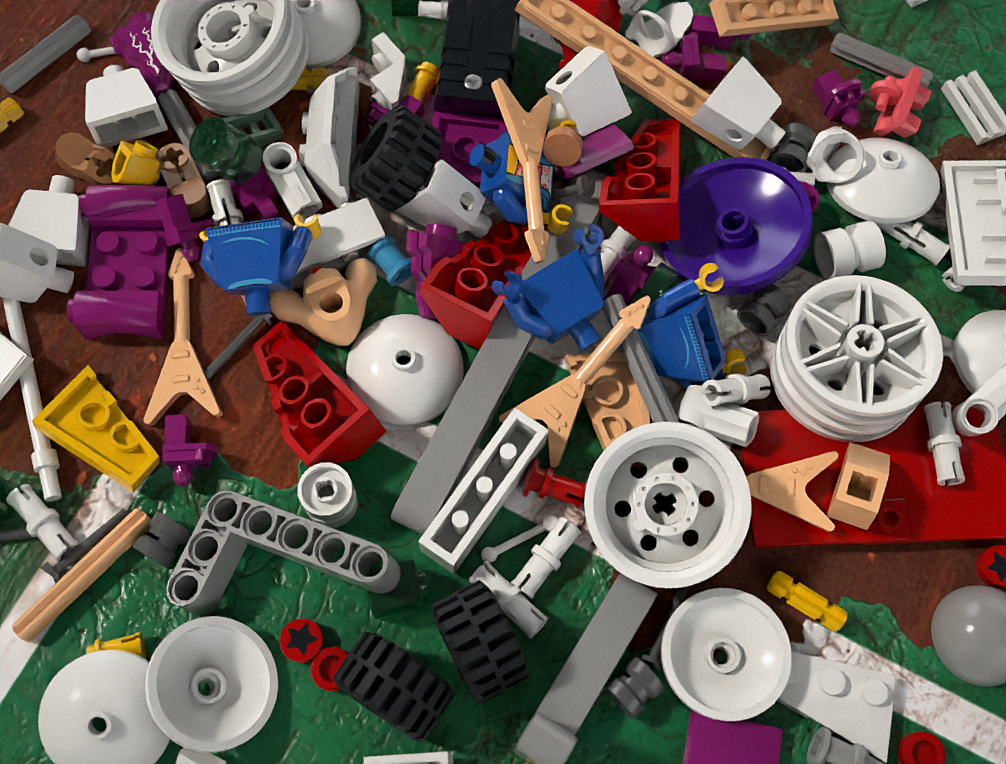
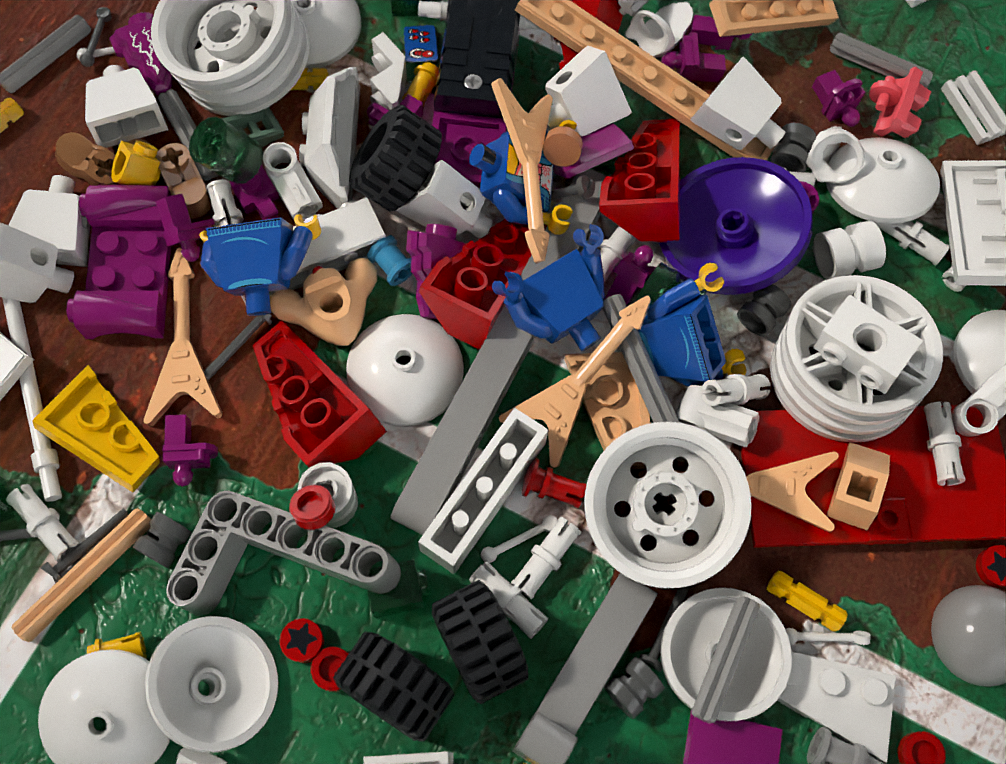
none -> dark grey hinge [80,7,112,67]
none -> red tile [289,485,335,530]
none -> blue sticker [404,25,438,62]
none -> light grey axle [692,596,760,723]
none -> white hinge [785,628,871,645]
none -> white brick [814,294,924,394]

